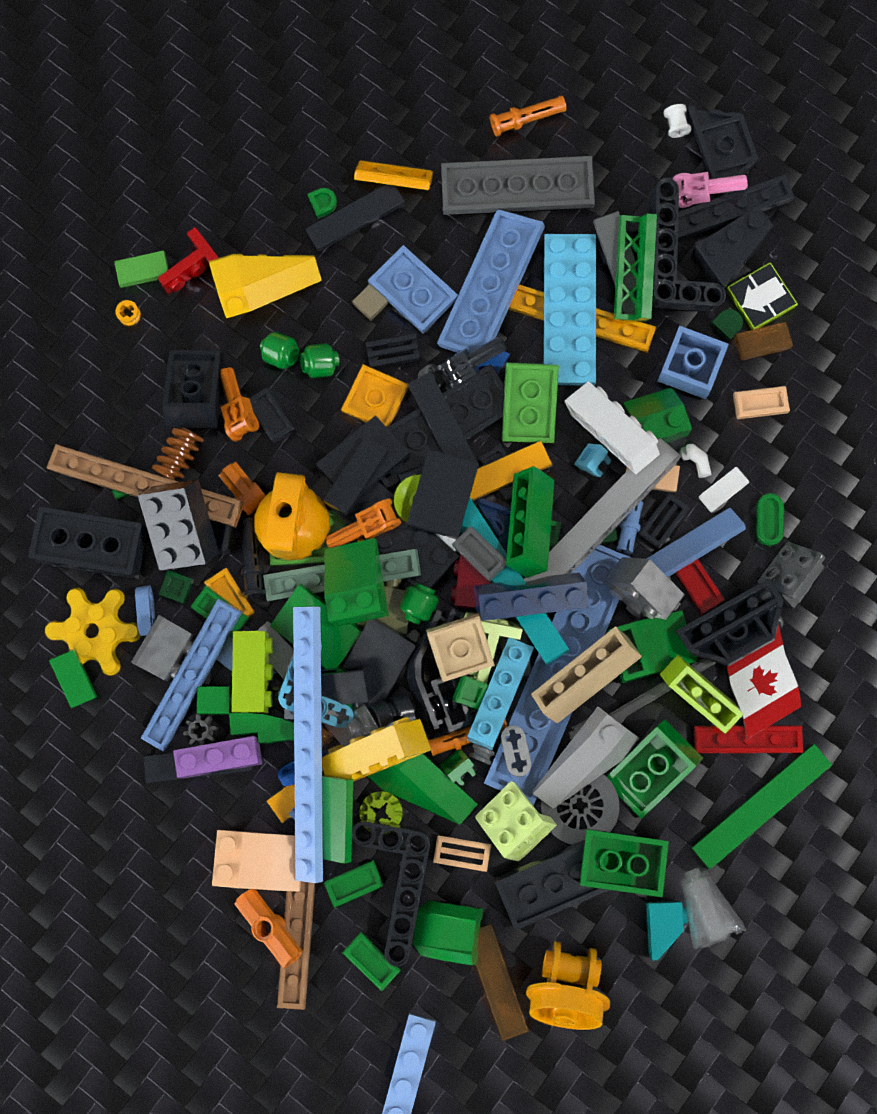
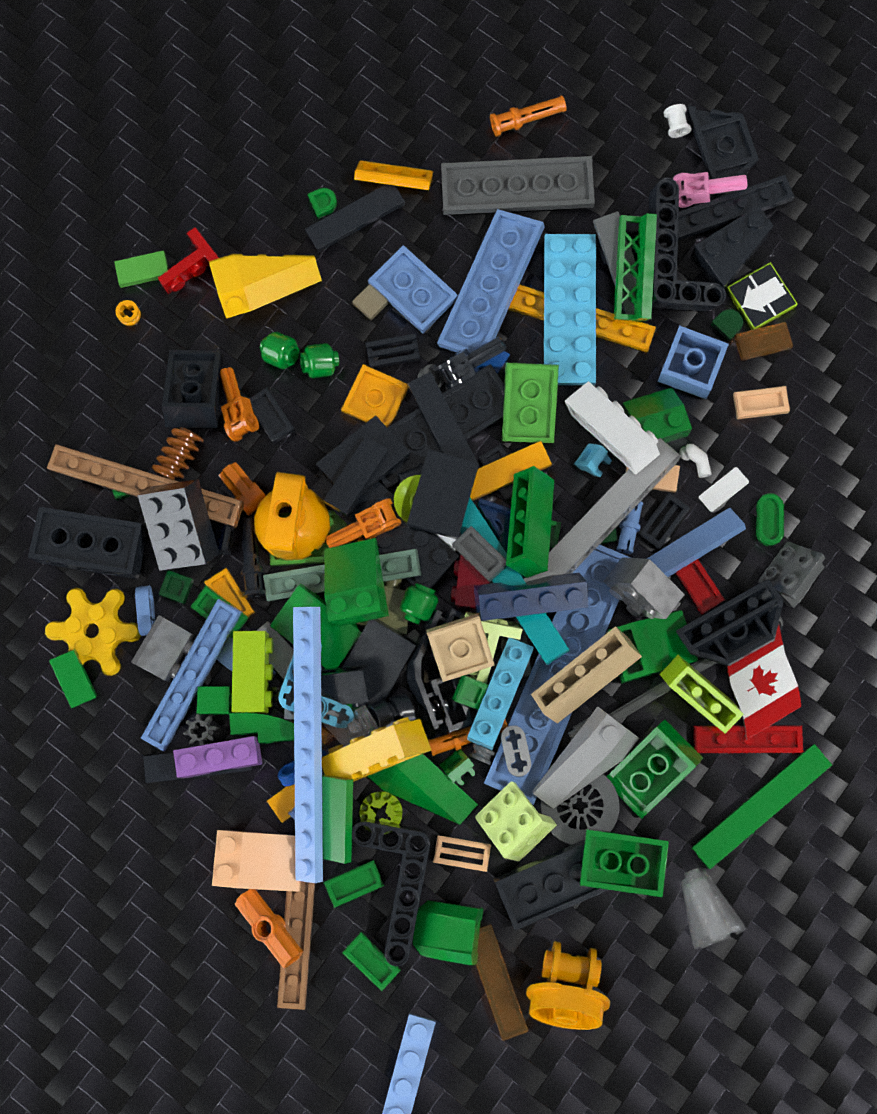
teal slope [646,901,688,960] -> none

